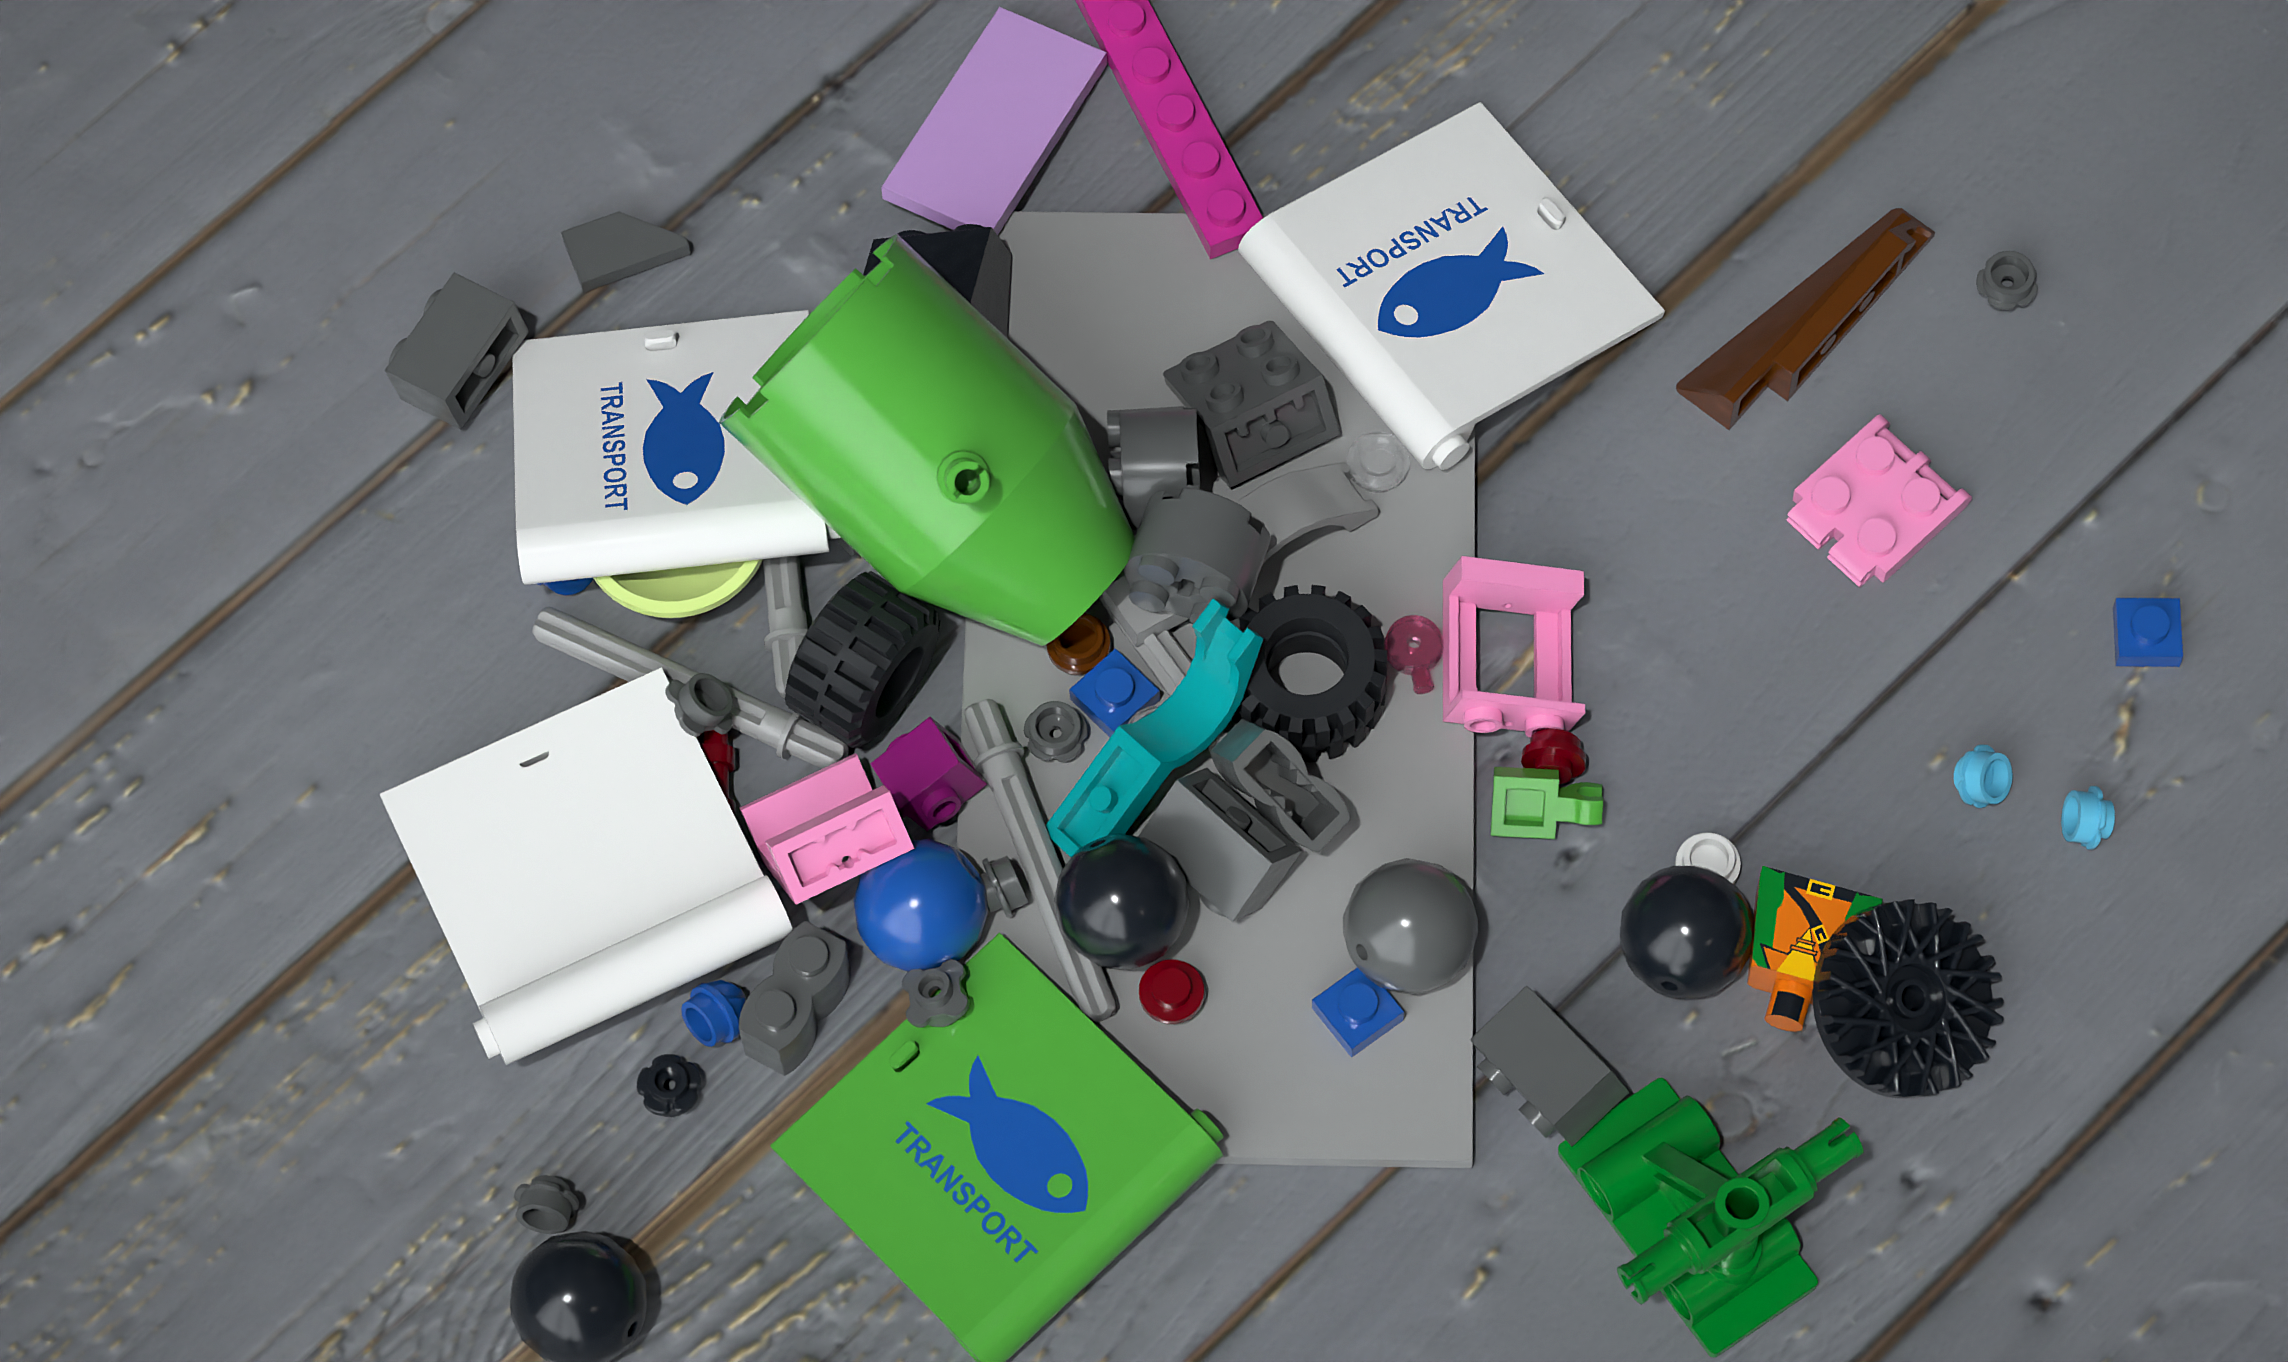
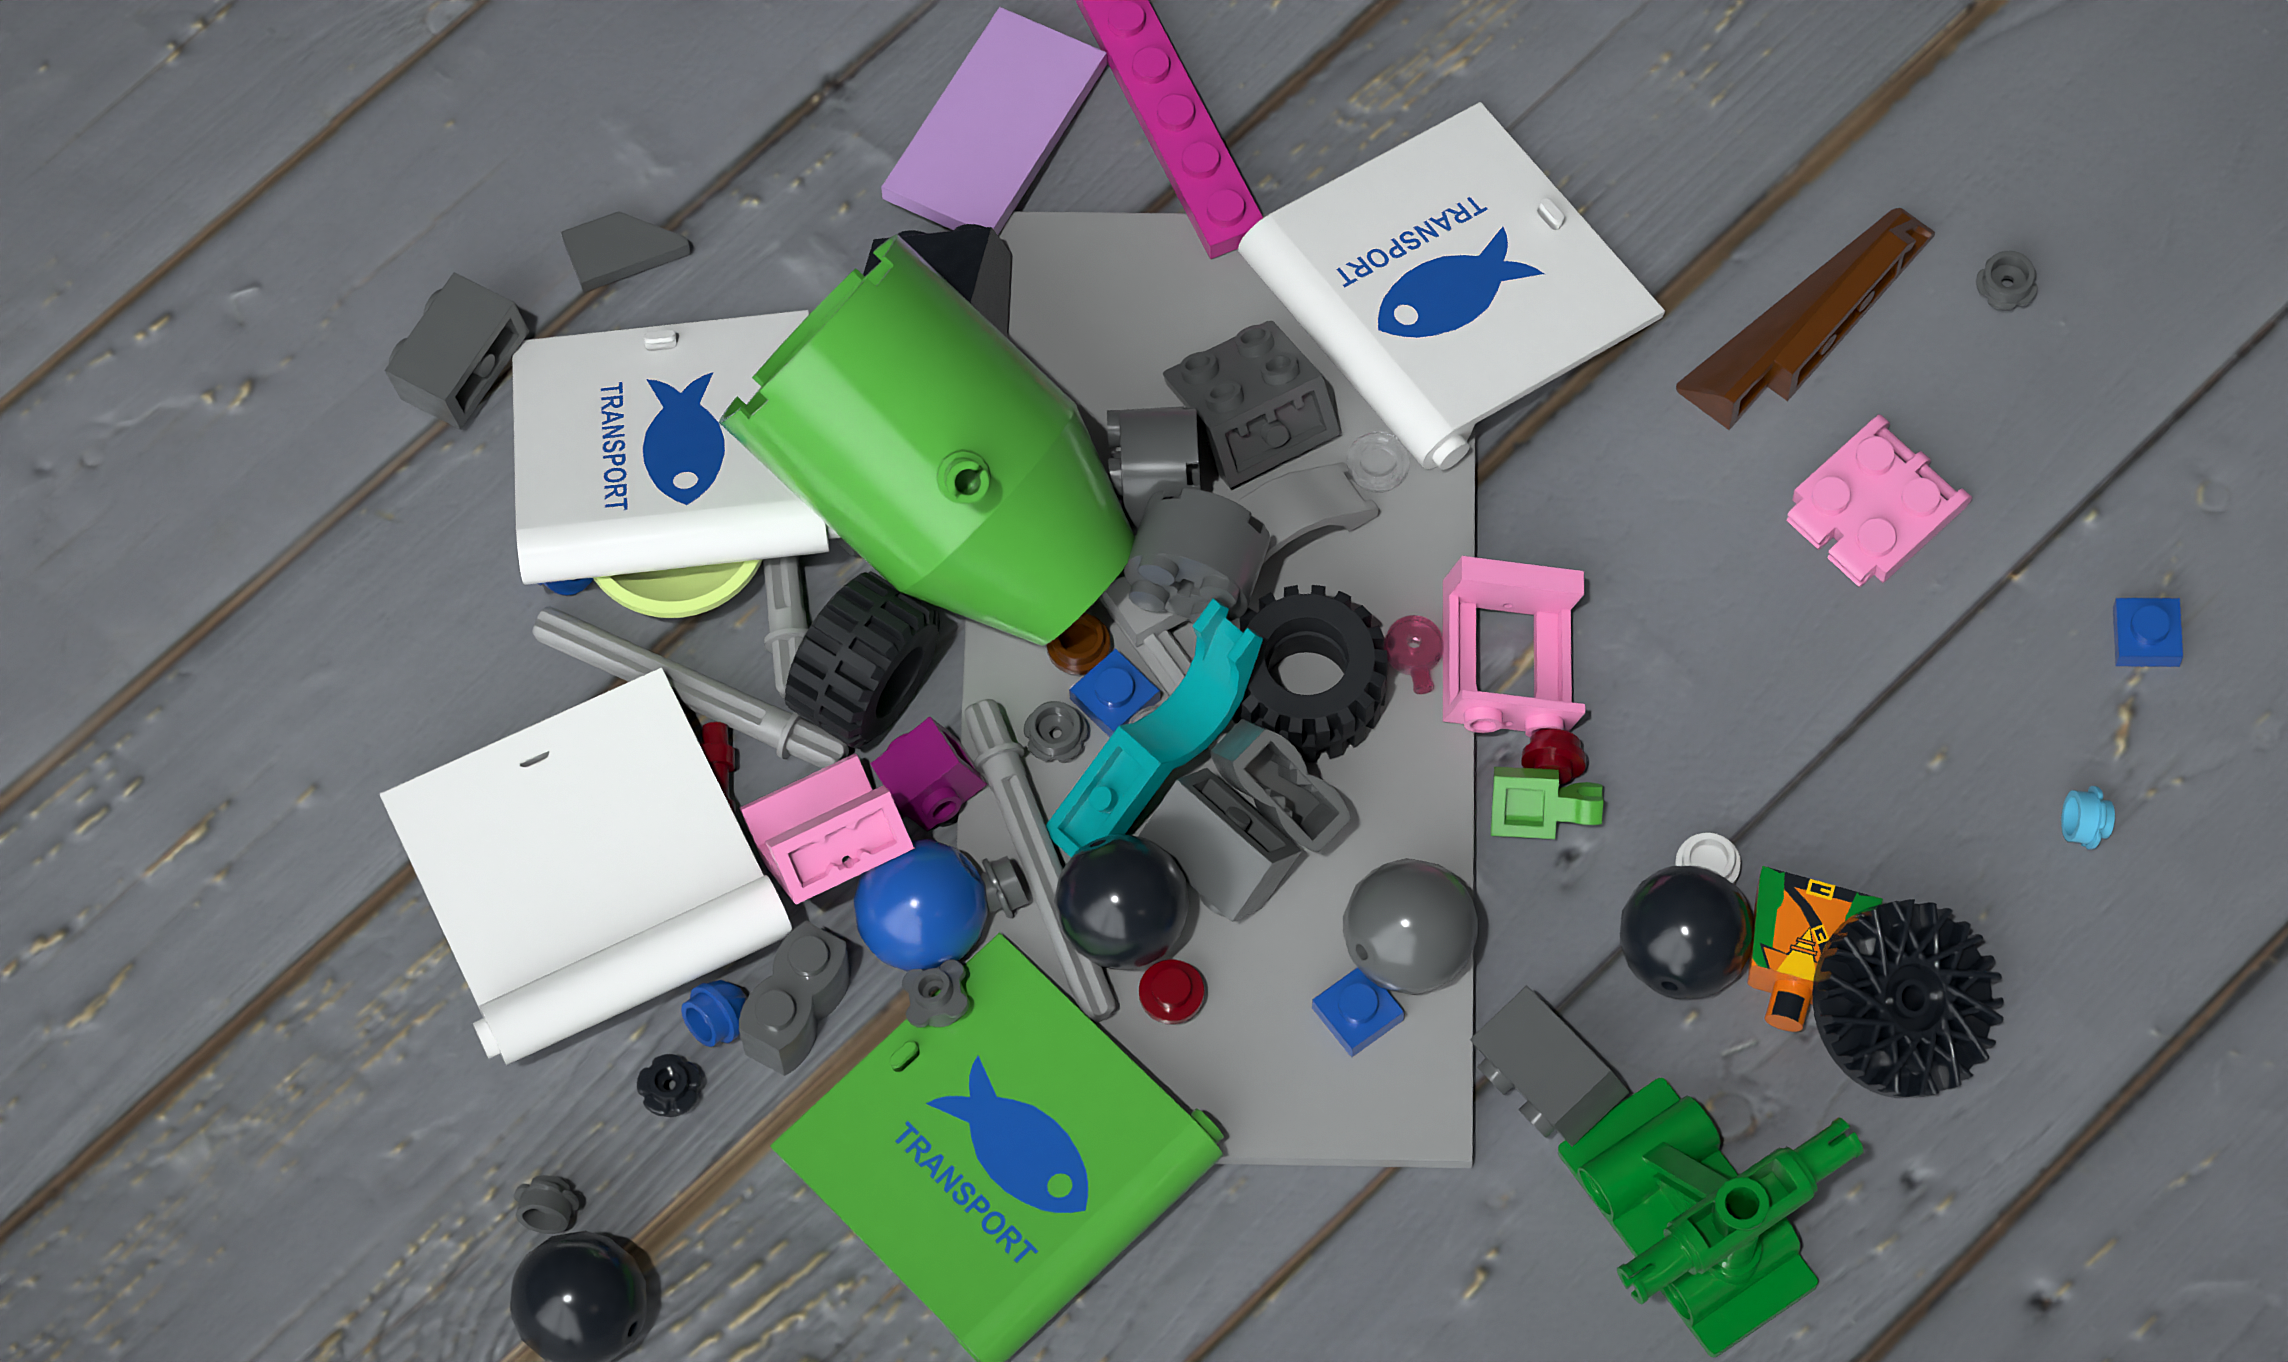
dark grey plate [665,673,733,737] -> none
medium azure plate [1954,744,2013,808] -> none

